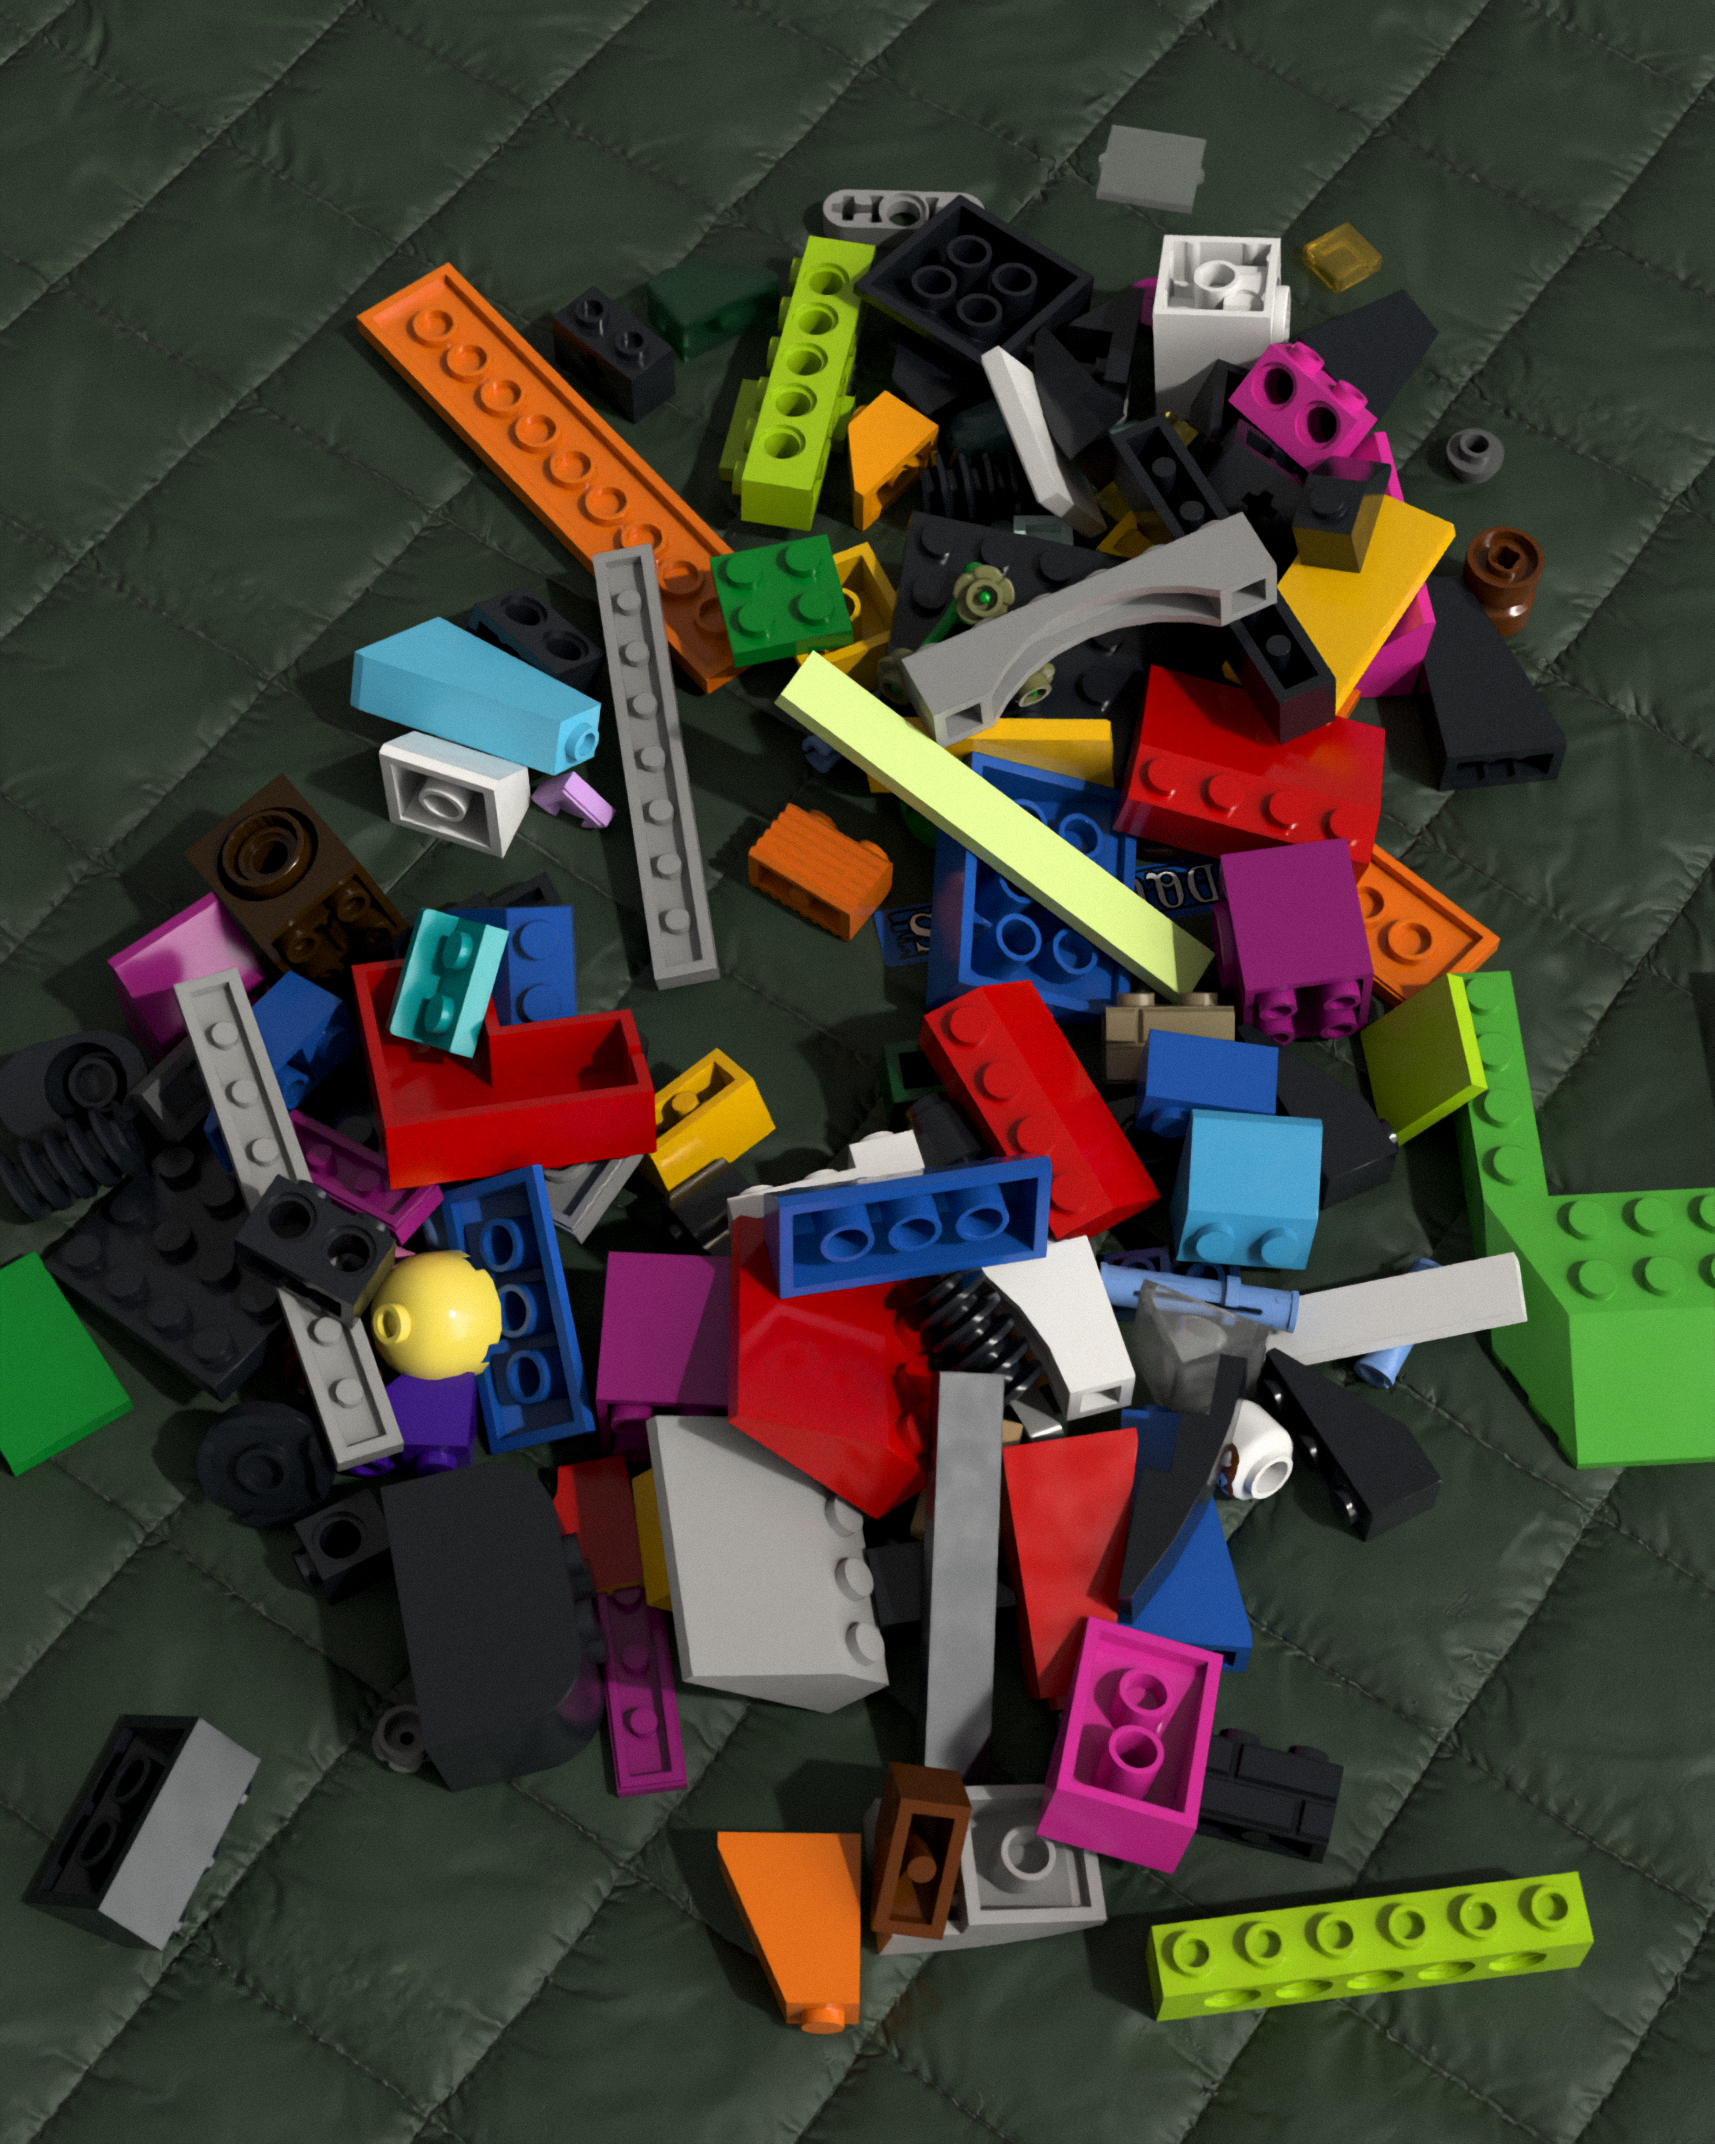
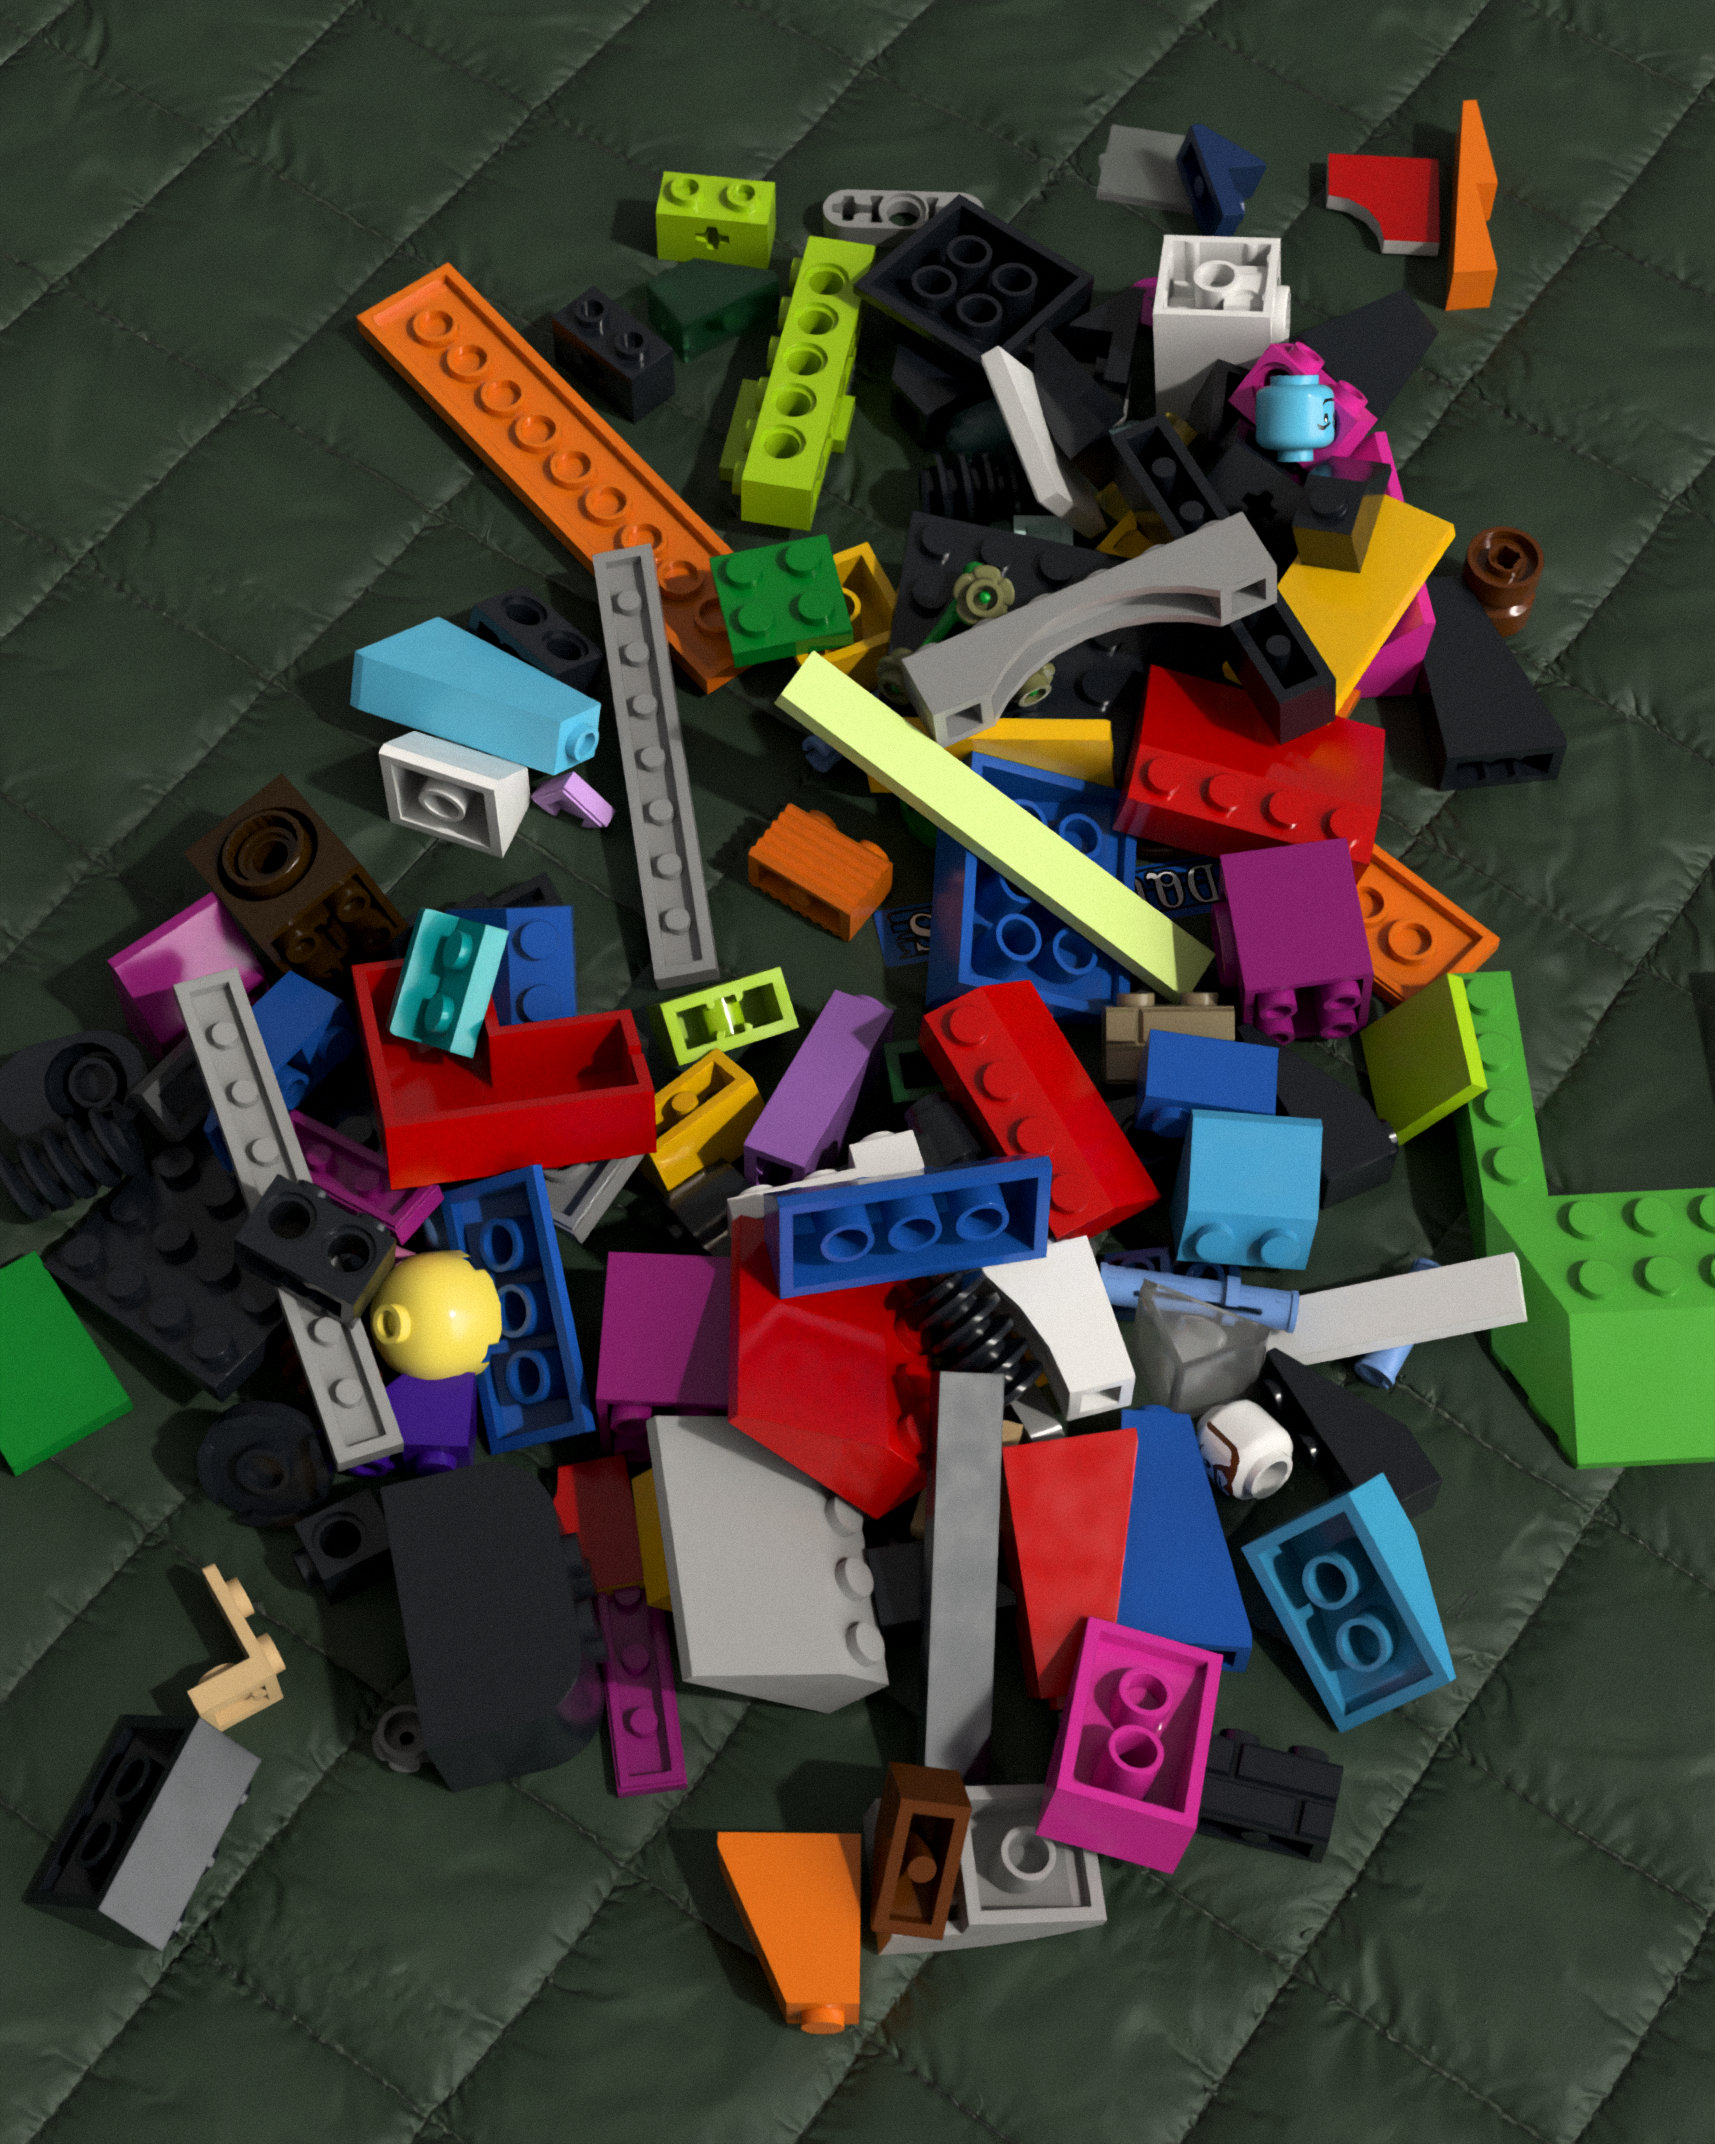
light orange slope [846,390,939,532] -> none
black slope [1118,1354,1248,1624] -> none
lime brick [1145,1871,1594,2022] -> none
clear yellow tile [1302,222,1383,294] -> none
dark grey plate [1445,428,1504,484] -> none
none -> tan bracket [187,1563,286,1732]
none -> lime brick [646,967,799,1067]
none -> lime brick [655,171,776,271]
none -> medium lavender slope [743,989,894,1187]
none -> dark blue slope [1175,124,1267,237]
none -> dark azure slope [1241,1472,1456,1733]
none -> medium azure head [1255,375,1335,462]
none -> red tile [1326,153,1440,256]
none -> orange slope [1445,99,1498,311]

